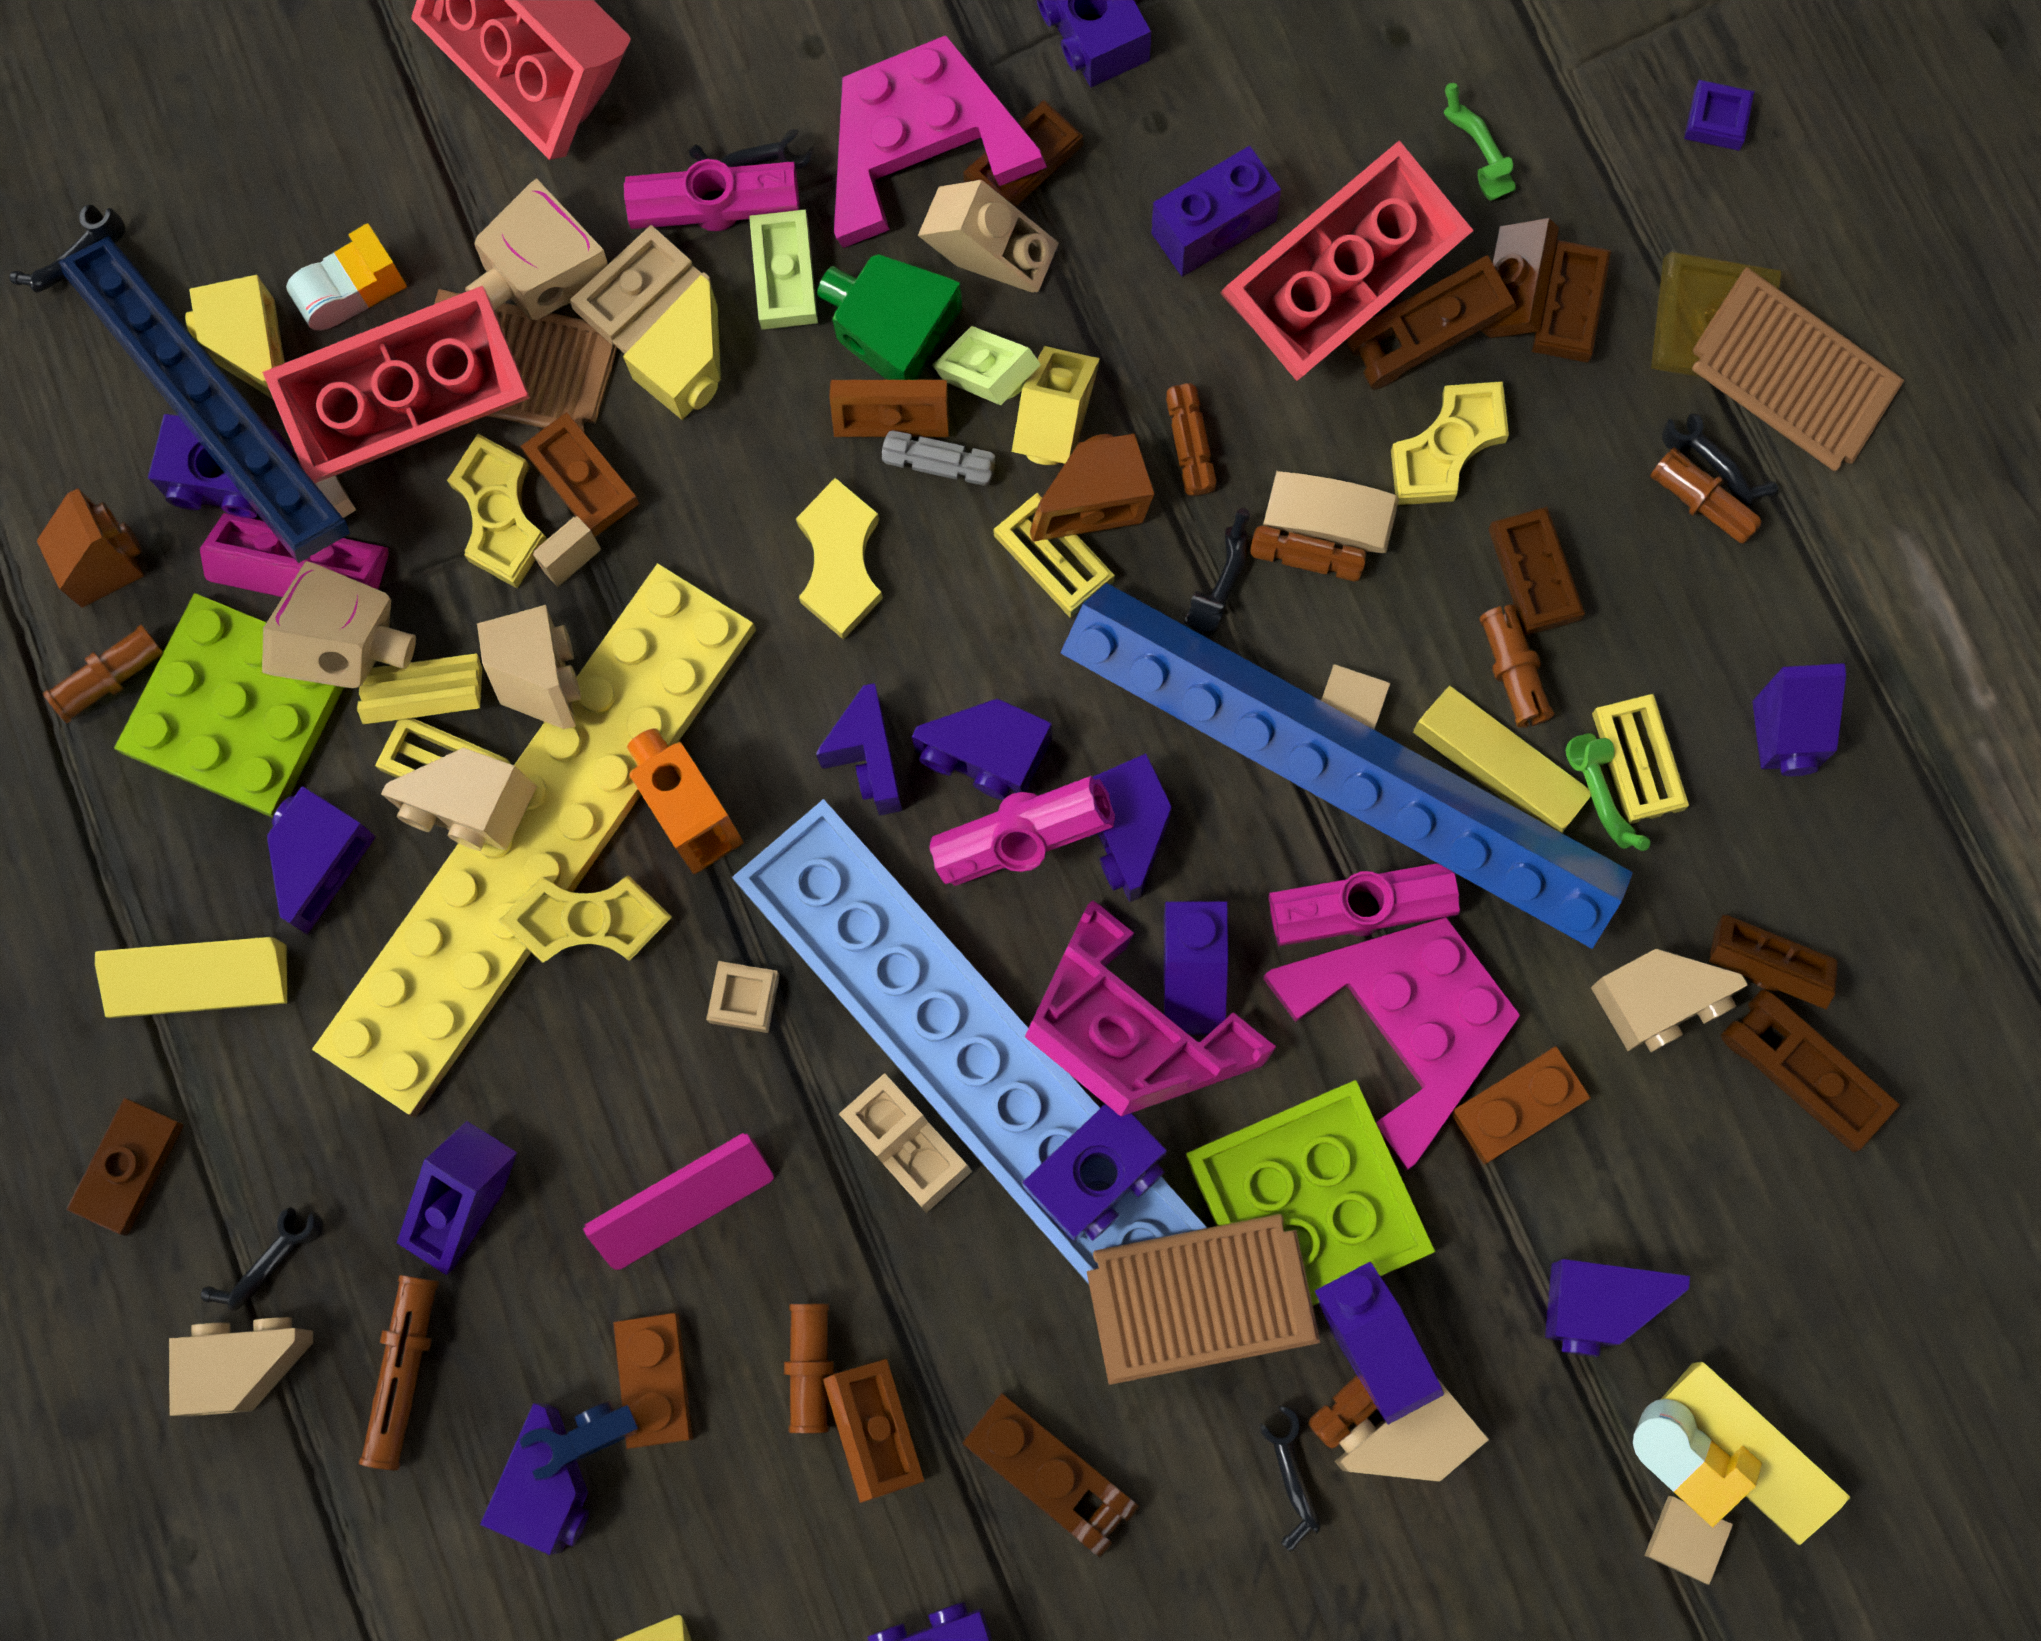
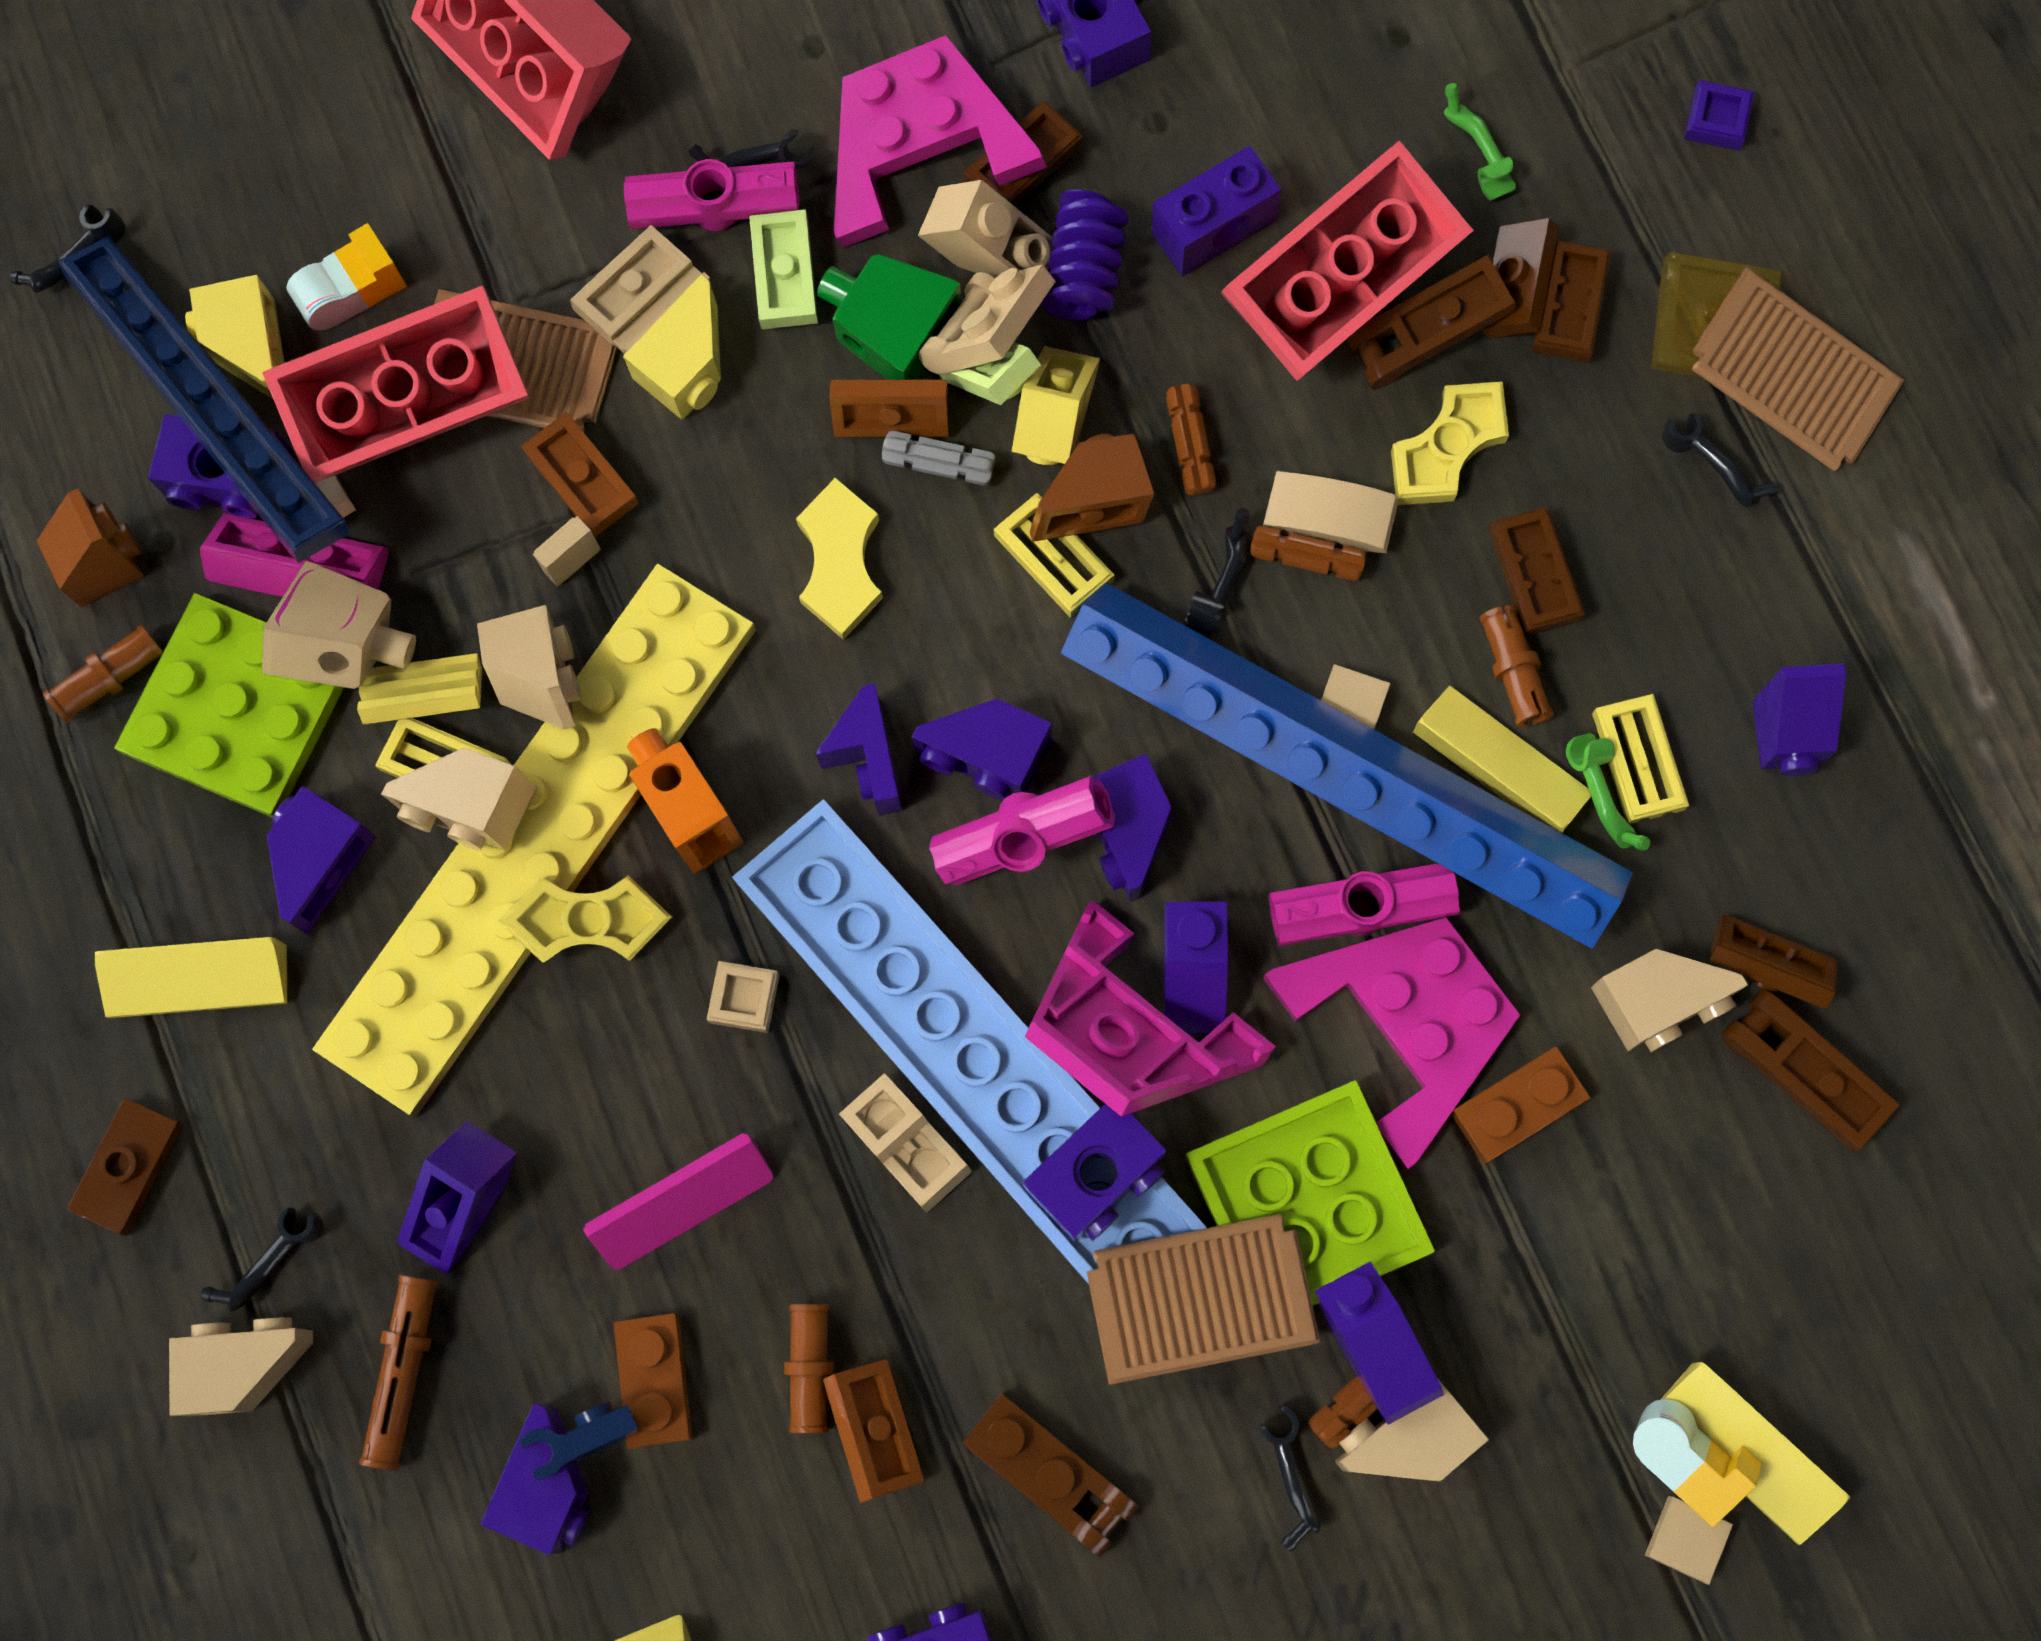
light yellow tile [447,434,547,588] -> none
tan torso [465,178,608,320] -> none
dark purple slope [1545,1259,1690,1357] -> none
dark orange axle [1650,447,1762,544] -> none
none -> tan plate [918,264,1056,374]
none -> dark purple piece [1042,189,1129,321]

